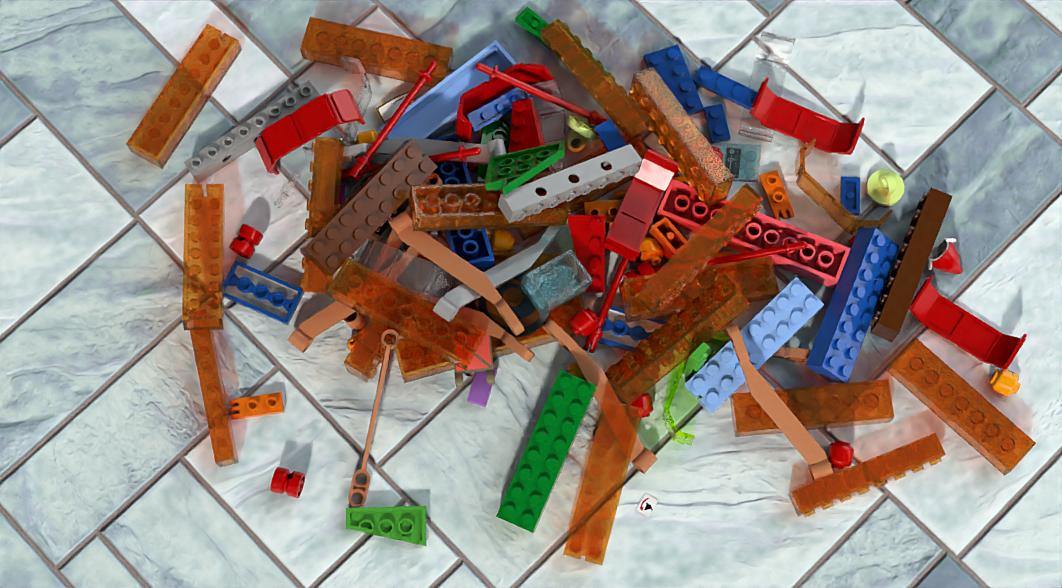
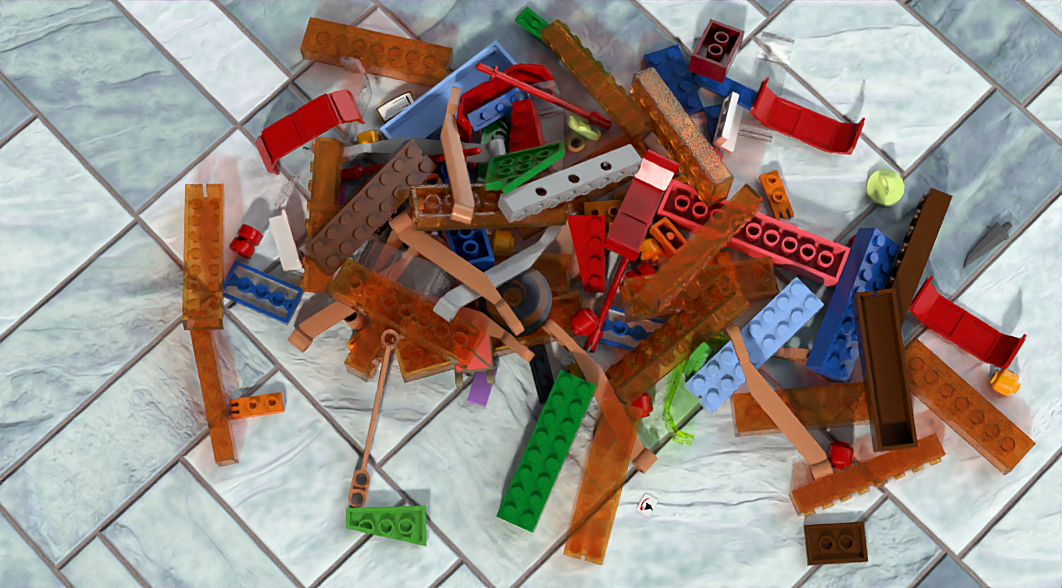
clear orange piece [126,24,242,169] -> none
light grey piece [184,80,320,184] -> none
red wheel [270,467,305,498] -> none
red bar [347,61,437,182] -> none
clear light blue brick [519,249,593,316] -> none
blue tile [594,119,627,152] -> none
red bar [655,239,808,279] -> none
clear light blue plate [720,143,761,183] -> none
clear orange windscreen [795,138,893,235] -> none
blue plate [840,177,860,216] -> none
red hat [927,238,963,274] -> none
none -> white panel [269,209,303,272]
none -> nougat piece [440,86,475,224]
none -> black plate [528,344,555,405]
none -> dark red brick [688,19,745,83]
none -> white panel [712,92,744,153]
none -> reddish brown tile [803,522,868,566]
none -> reddish brown piece [851,288,918,453]
none -> dark grey bar [964,221,1013,268]

